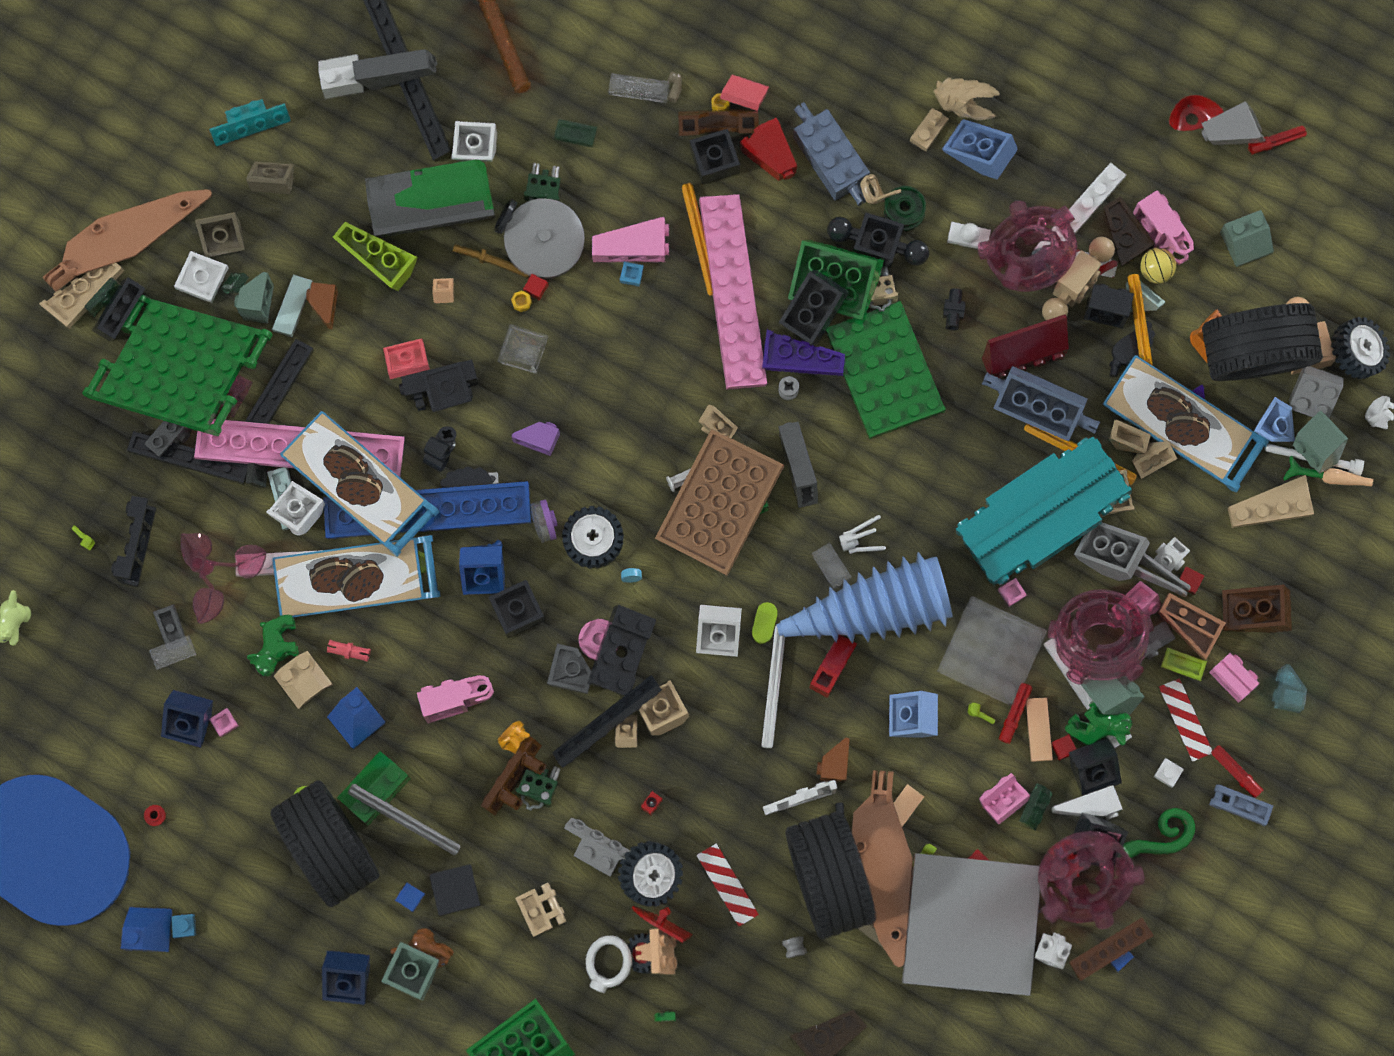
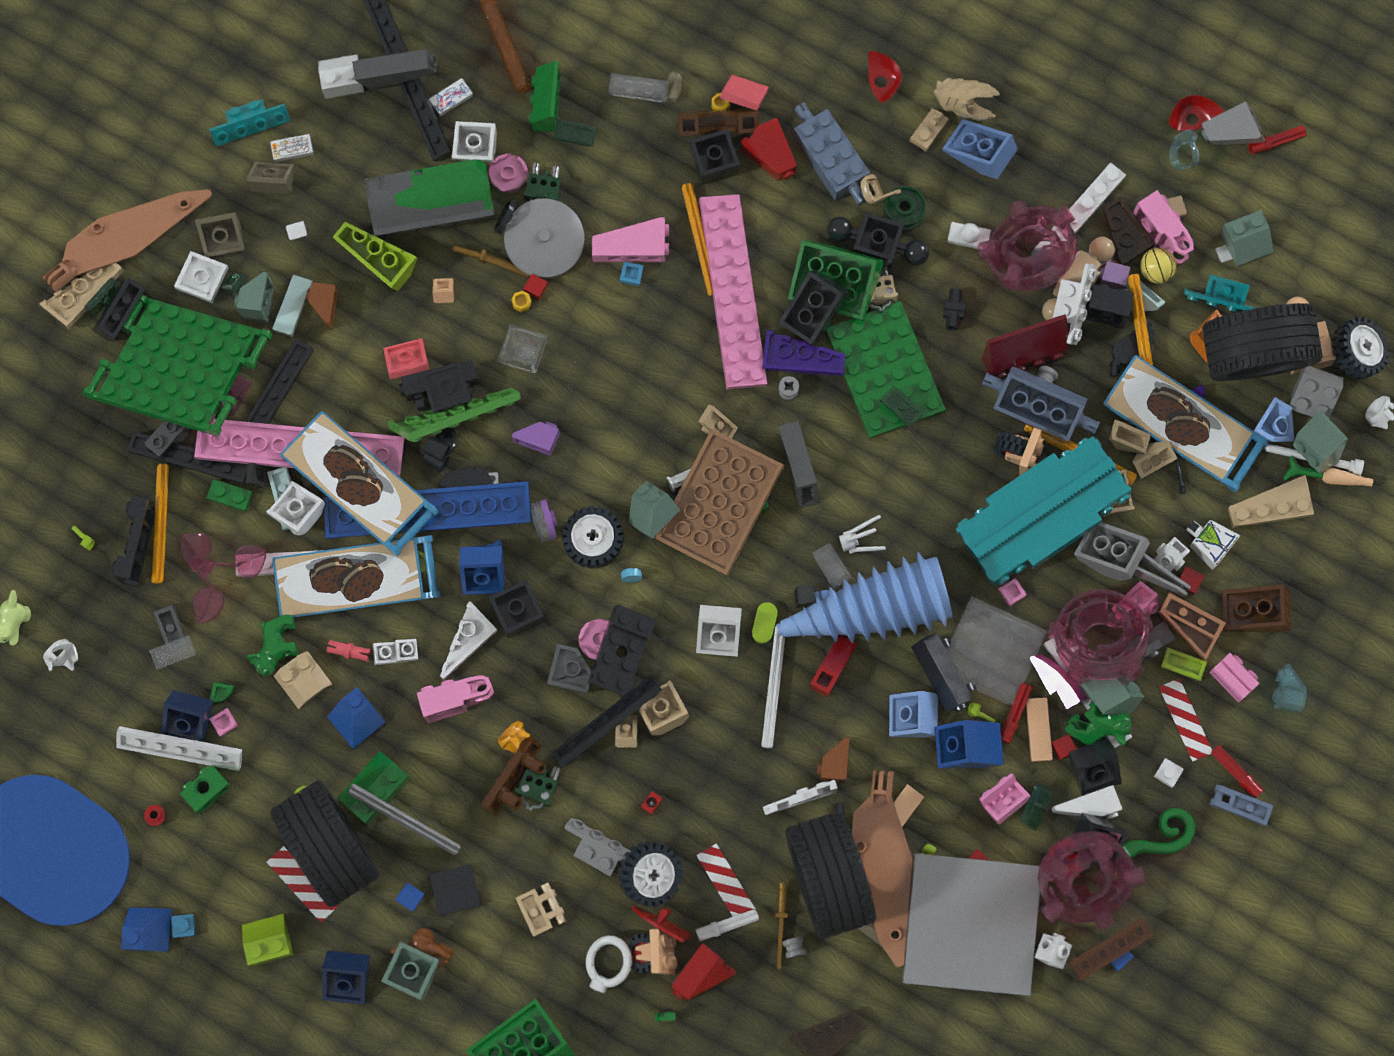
none -> white piece [43,639,78,671]
none -> white plate [116,726,242,771]
none -> light orange axle [151,464,169,584]
none -> green brick [179,765,232,815]
none -> green plate [206,479,253,512]
none -> green tile [209,682,235,704]
none -> lime slope [242,914,294,967]
none -> sticker [267,846,338,922]
none -> white tile [270,134,314,162]
none -> white sticker [286,221,307,240]
none -> white slope [372,639,418,665]
none -> bright green wing [387,388,521,442]
none -> tile [429,78,473,117]
none -> white wing [440,602,497,680]
none -> bright pink tile [488,154,528,193]
none -> green slope [528,61,561,132]
none -> sand green slope [628,481,680,539]
none -> red slope [671,943,737,1001]
none -> white axle [696,909,759,941]
none -> pearl gold sword [775,883,787,970]
none -> pearl dark grey piece [794,585,829,608]
none -> red piece [868,51,901,103]
none -> clear green plate [880,386,924,428]
none -> black brick [911,633,976,713]
none -> blue slope [935,720,1004,769]
none -> plate [993,428,1044,476]
none -> slope [1030,654,1088,709]
none -> light grey wheel [1037,366,1058,383]
none -> white bracket [1053,263,1096,345]
none -> lavender brick [1098,261,1130,289]
none -> tan tile [1167,196,1187,217]
none -> clear light blue piece [1170,130,1200,170]
none -> black hinge [1174,453,1186,494]
none -> teal bracket [1184,274,1257,312]
none -> white torso [1186,520,1240,570]
none -> white sticker [1216,245,1232,262]

